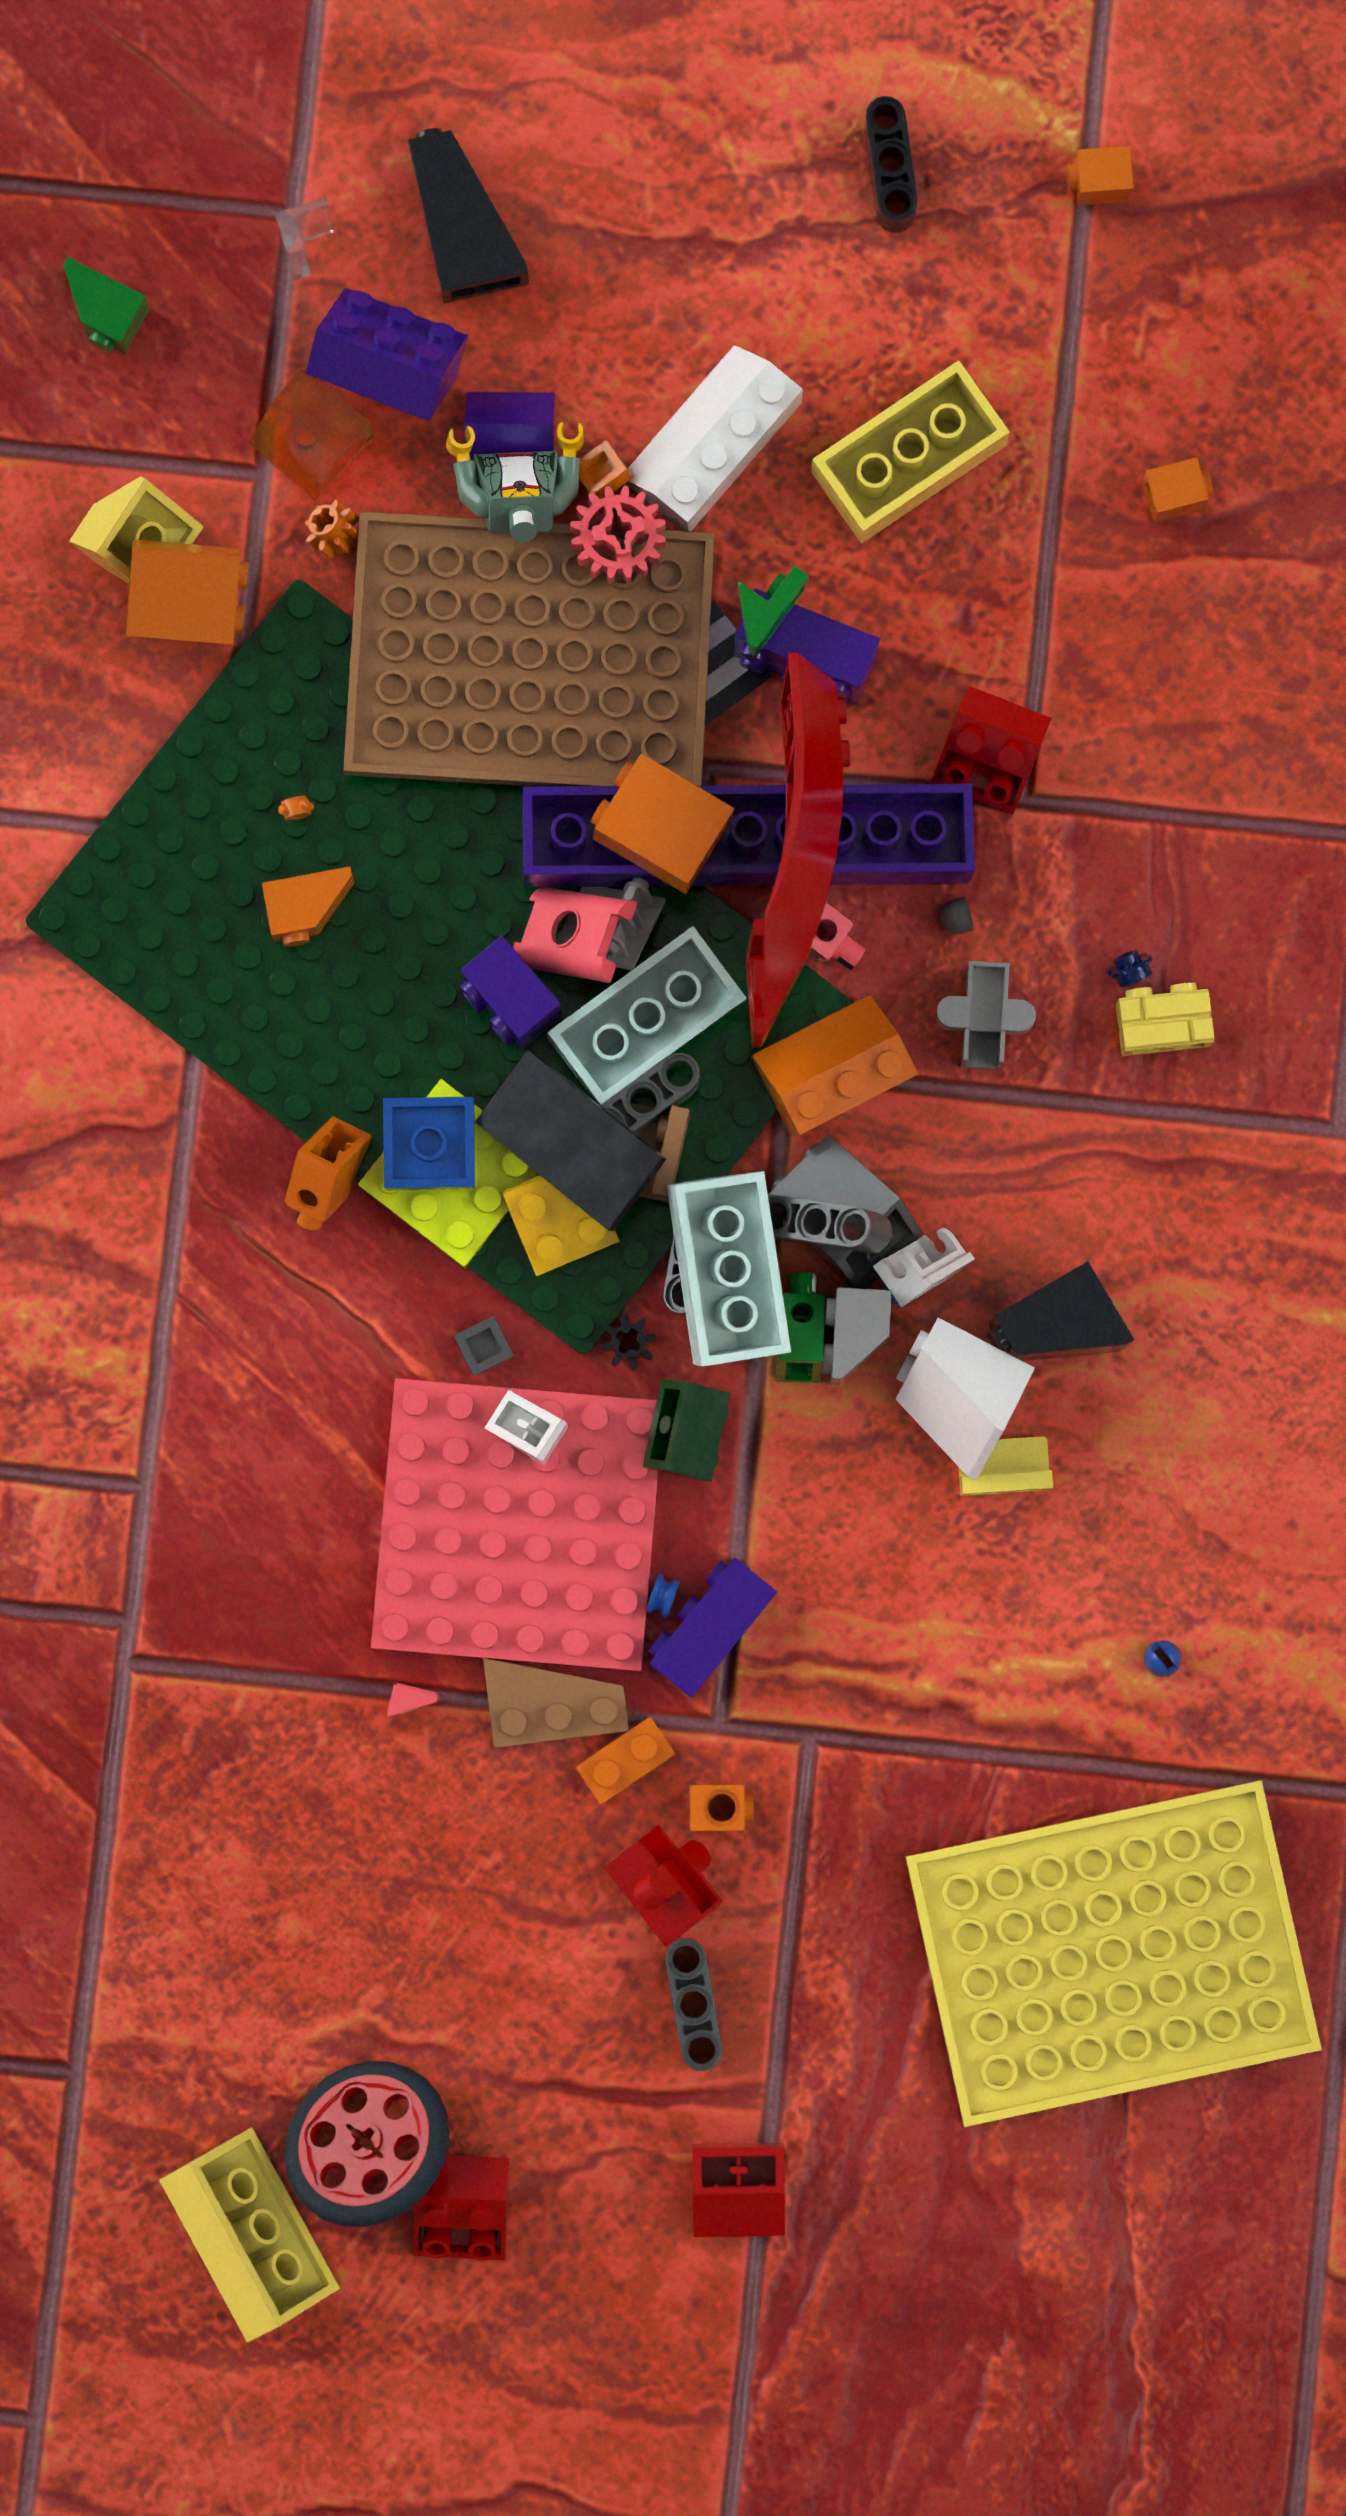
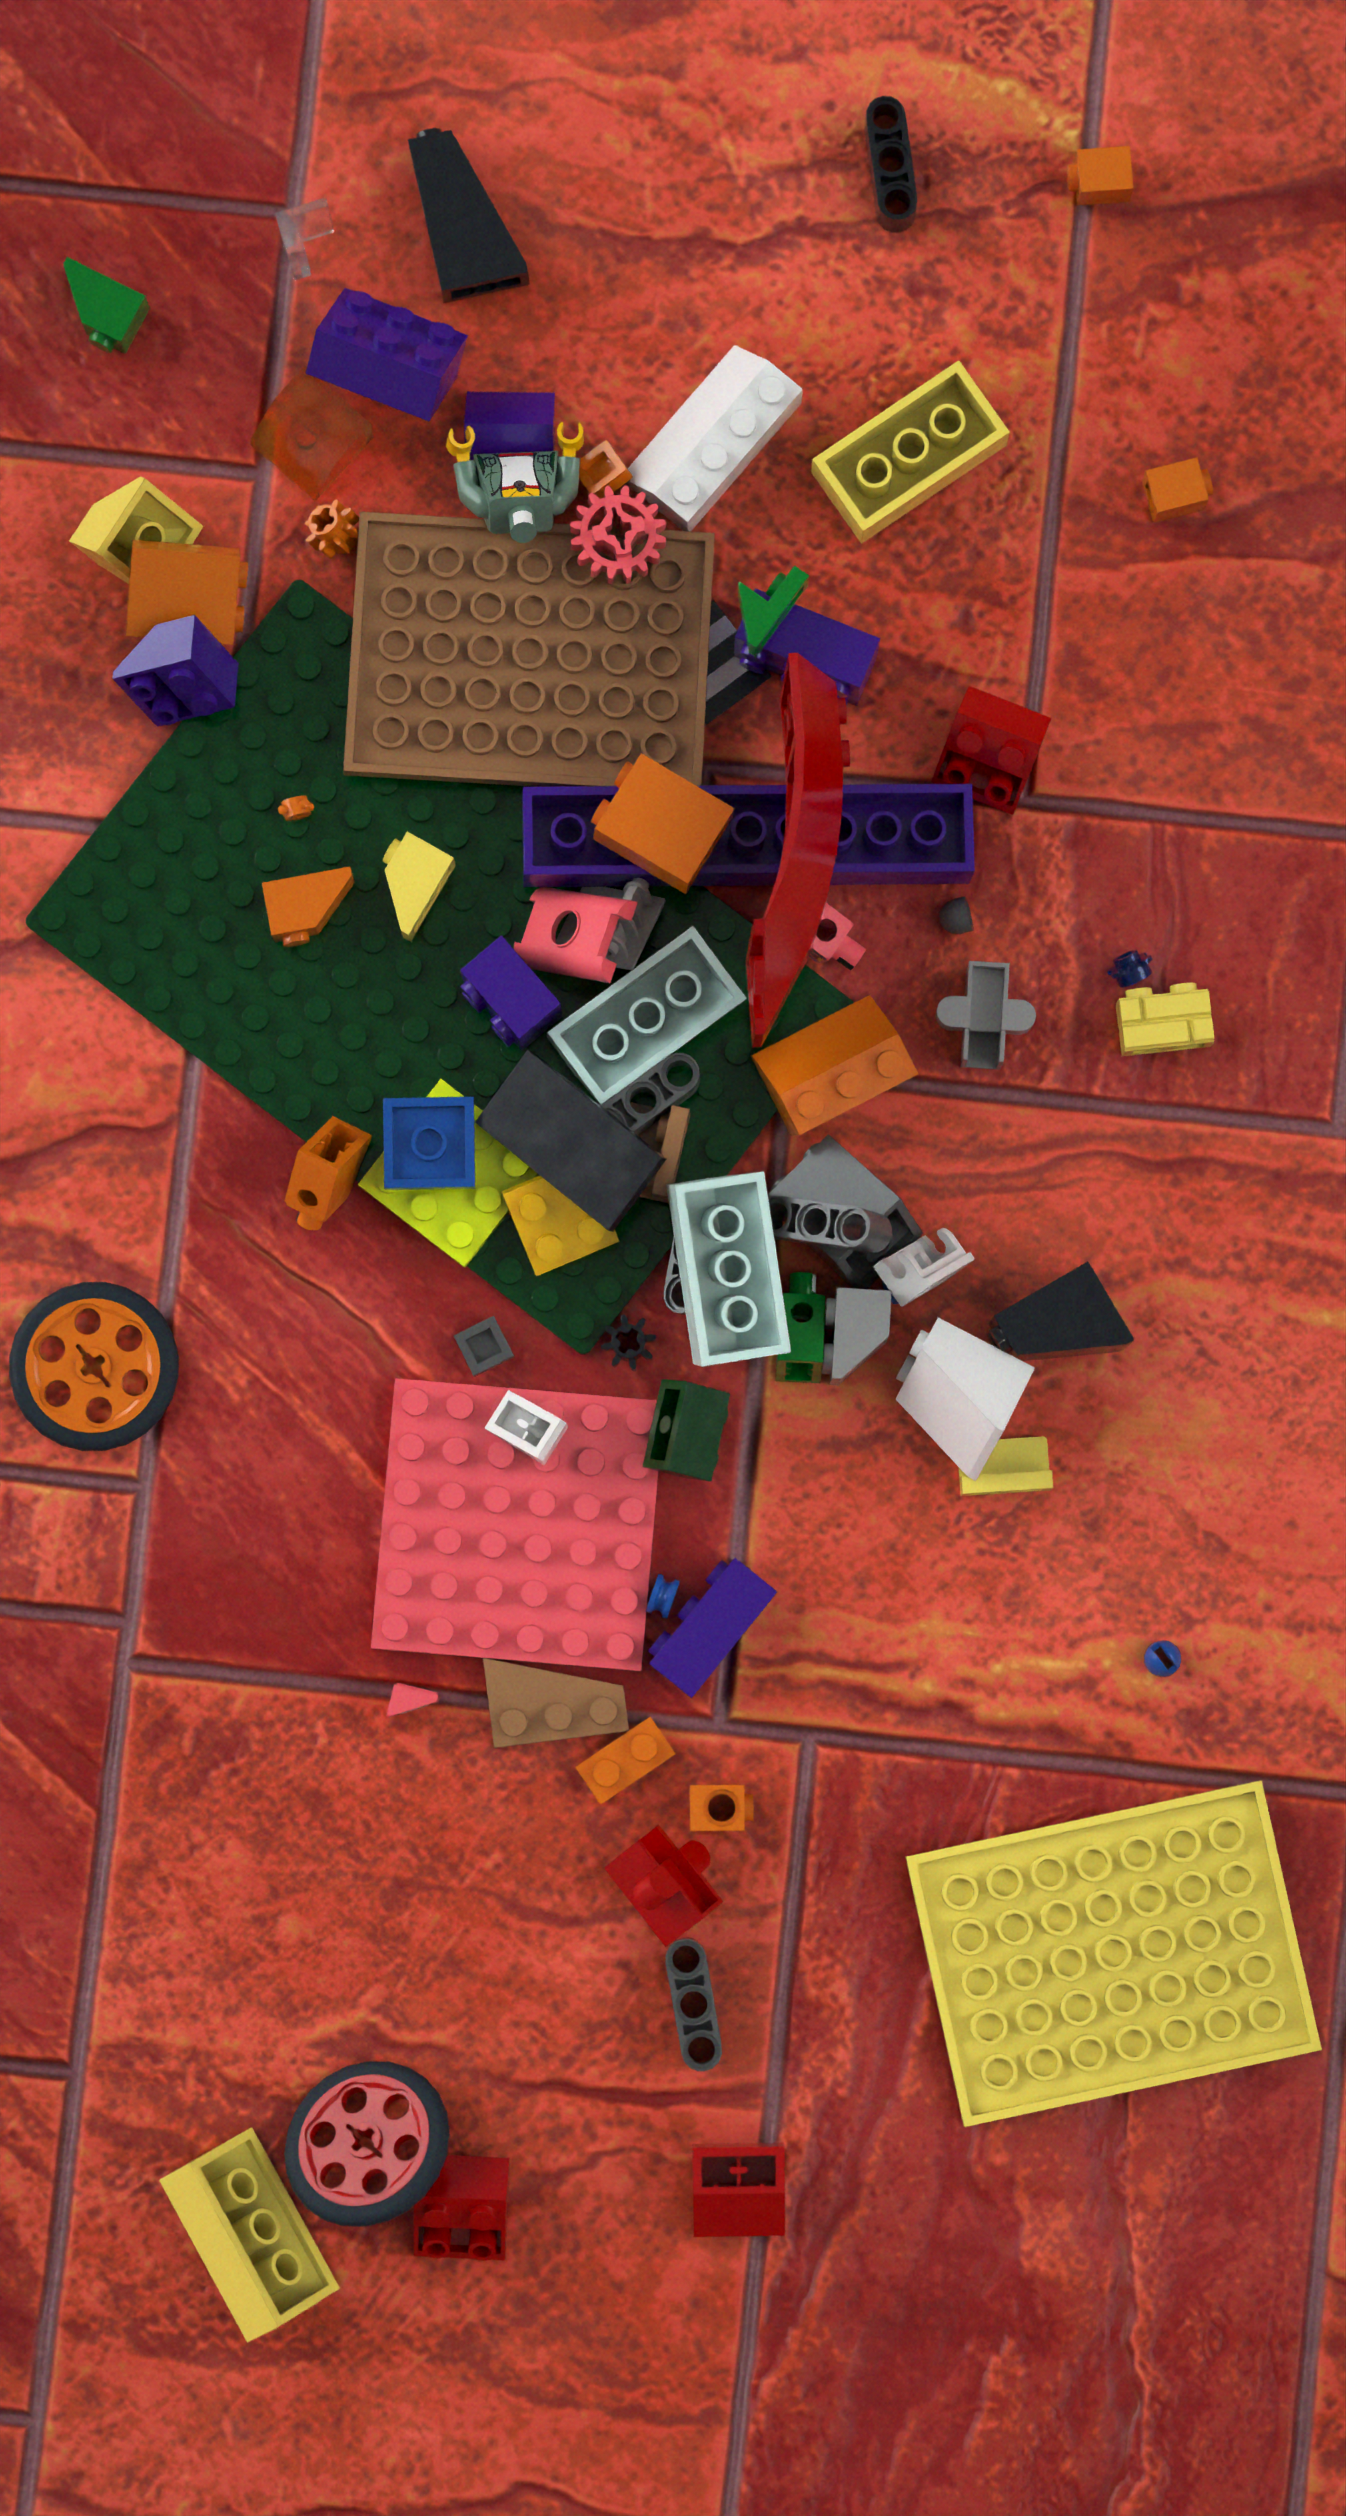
none -> wedge [9,1282,179,1451]
none -> dark purple slope [112,615,238,727]
none -> light yellow slope [383,831,456,942]

